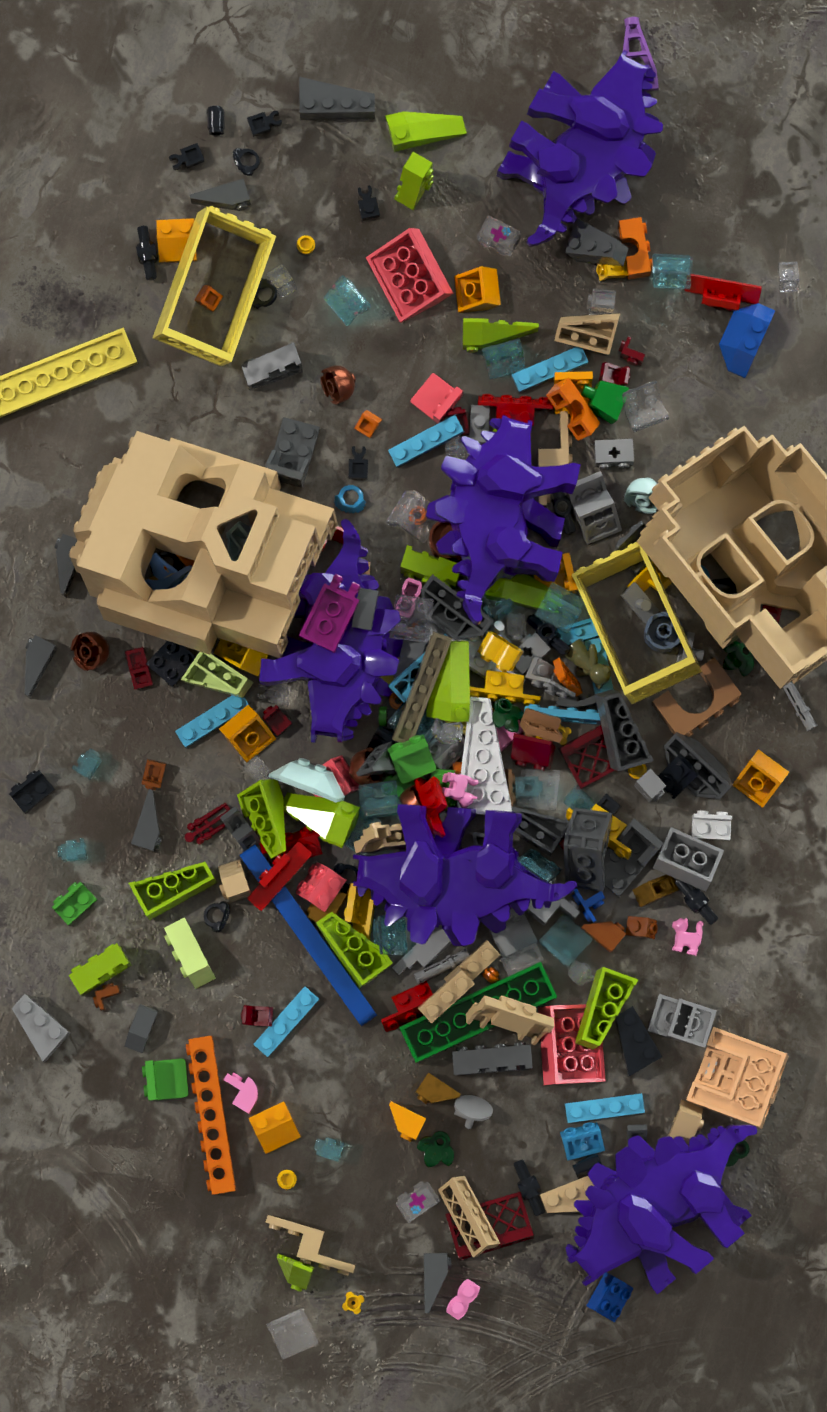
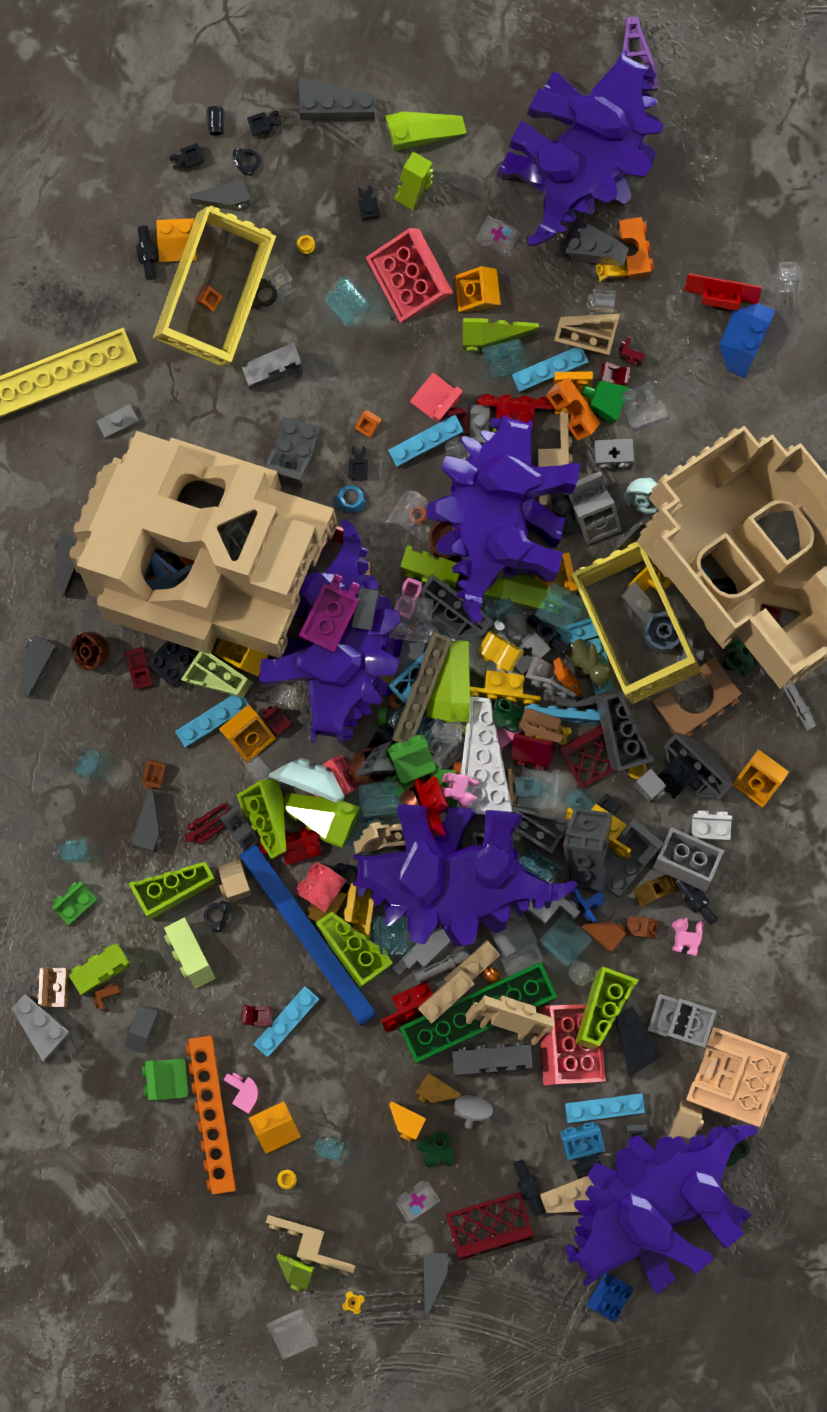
black bracket [9,770,55,814] -> none
red bracket [247,842,312,911] -> none
copper cylinder [320,365,356,405] -> none
tan fence [438,1176,500,1258] -> none
bright pink brick [446,1279,480,1320] -> none
clear light blue bracket [652,254,693,289] -> none
none -> medium nougat bracket [36,967,69,1007]
none -> light grey tile [96,404,139,439]

